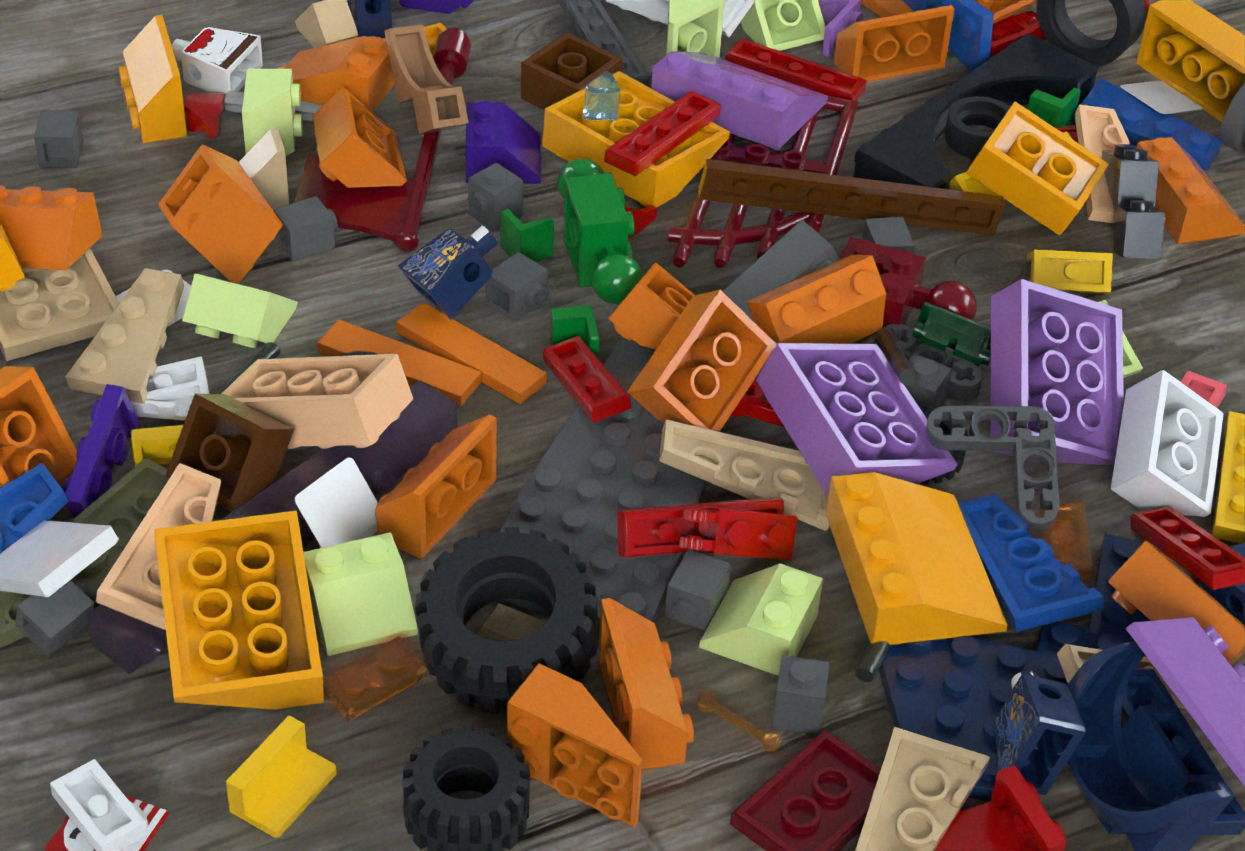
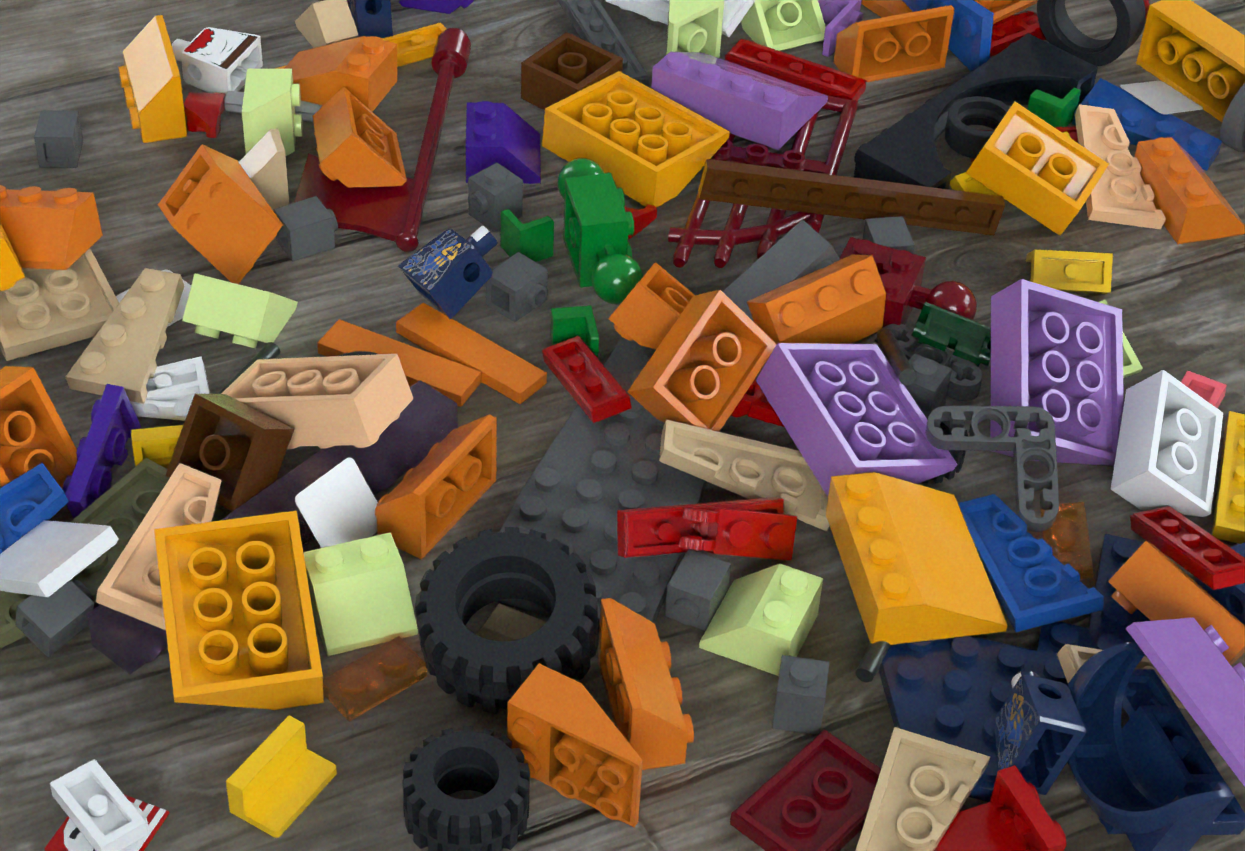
medium nougat arch [384,24,469,134] -> none
clear light blue slope [583,71,620,121] -> none
red tile [604,91,721,176] -> none
clear orange hinge [698,692,781,752] -> none
arch [1102,144,1165,259] -> none

